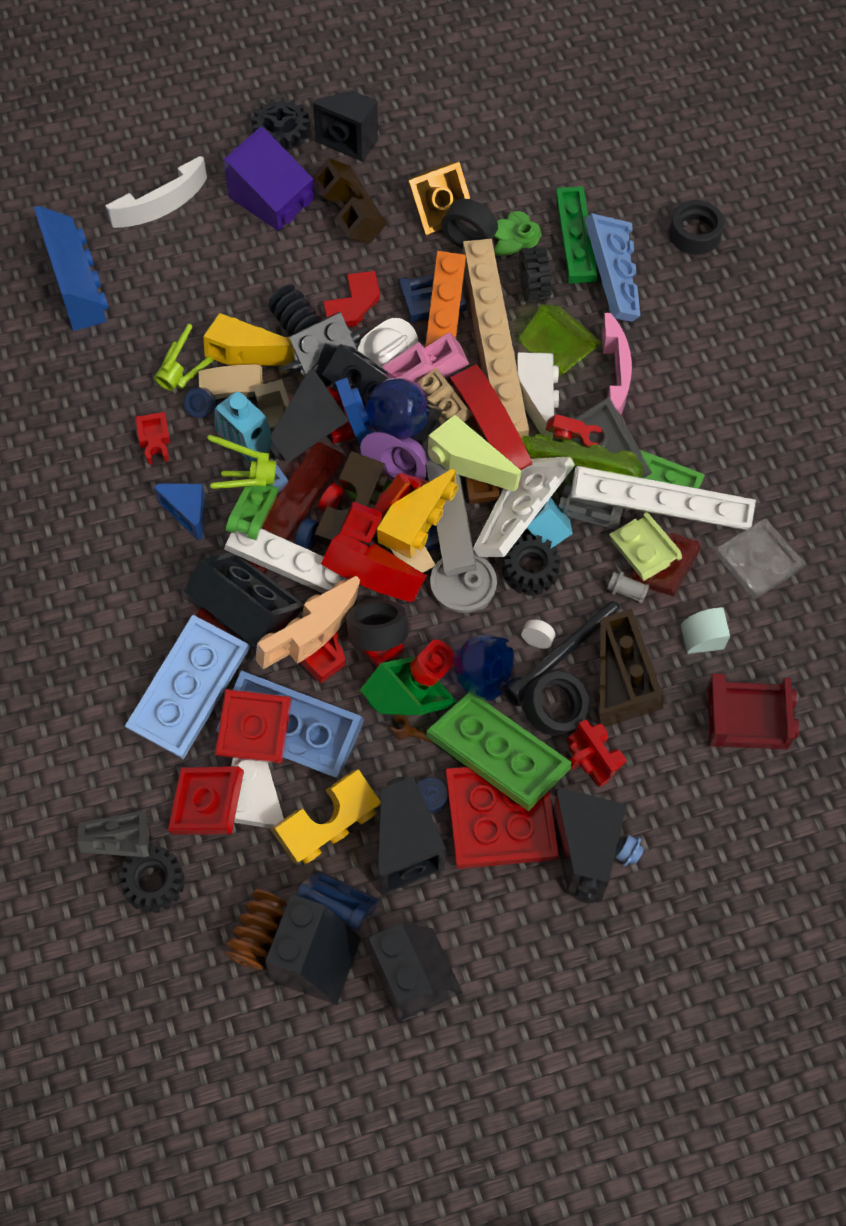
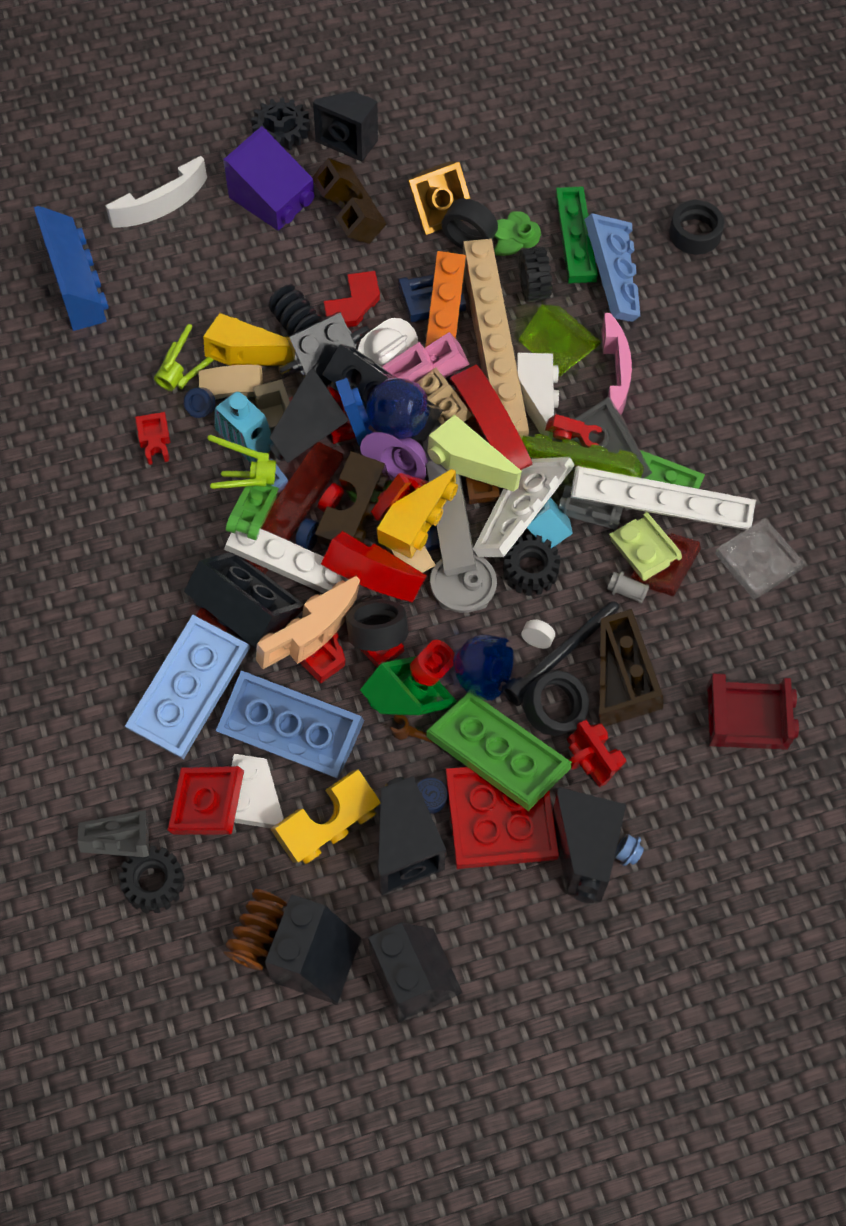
blue slope [154,483,206,541] -> none
red plate [215,689,292,764] -> none
dark blue plate [296,871,379,931] -> none
red plate [340,502,382,544] -> none
light aqua brick [681,607,730,654] -> none

